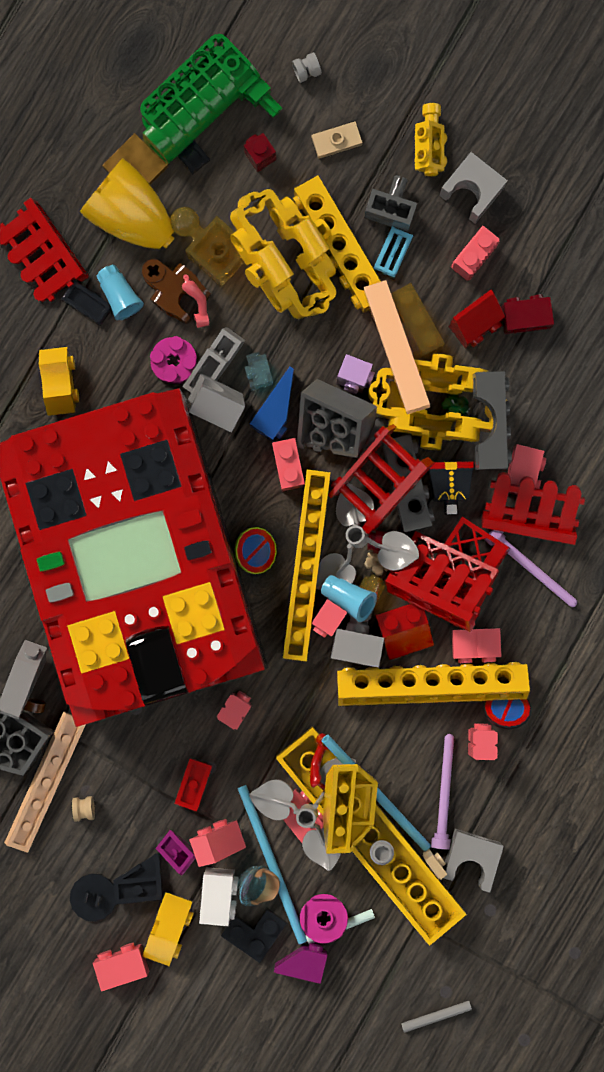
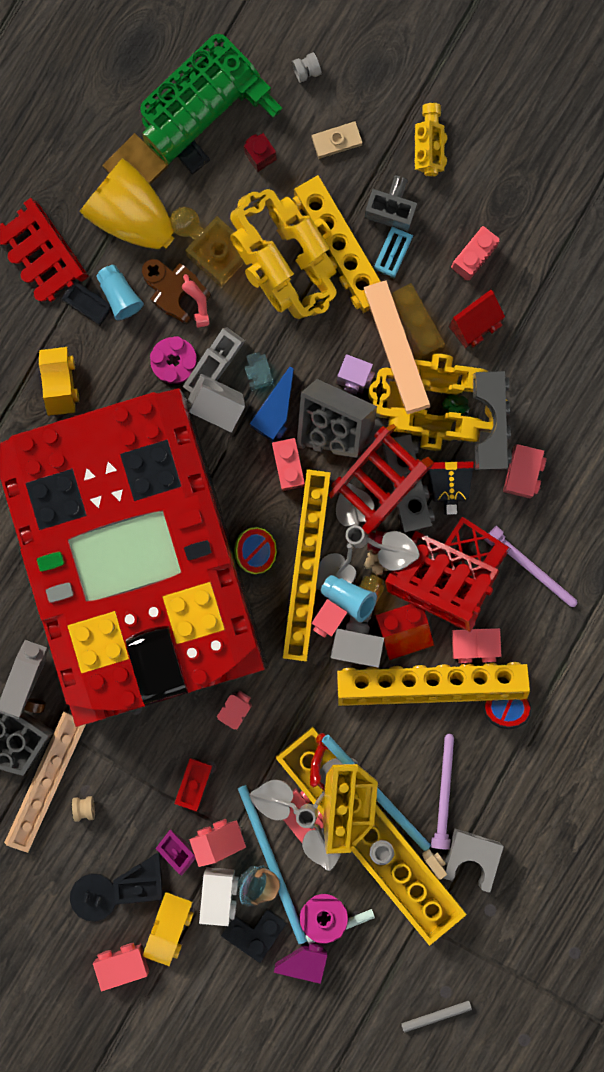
light grey piece [439,152,508,224] -> none
coral brick [468,723,498,760] -> none
red fence [481,472,585,545] -> none
dark red brick [501,294,554,335] -> none

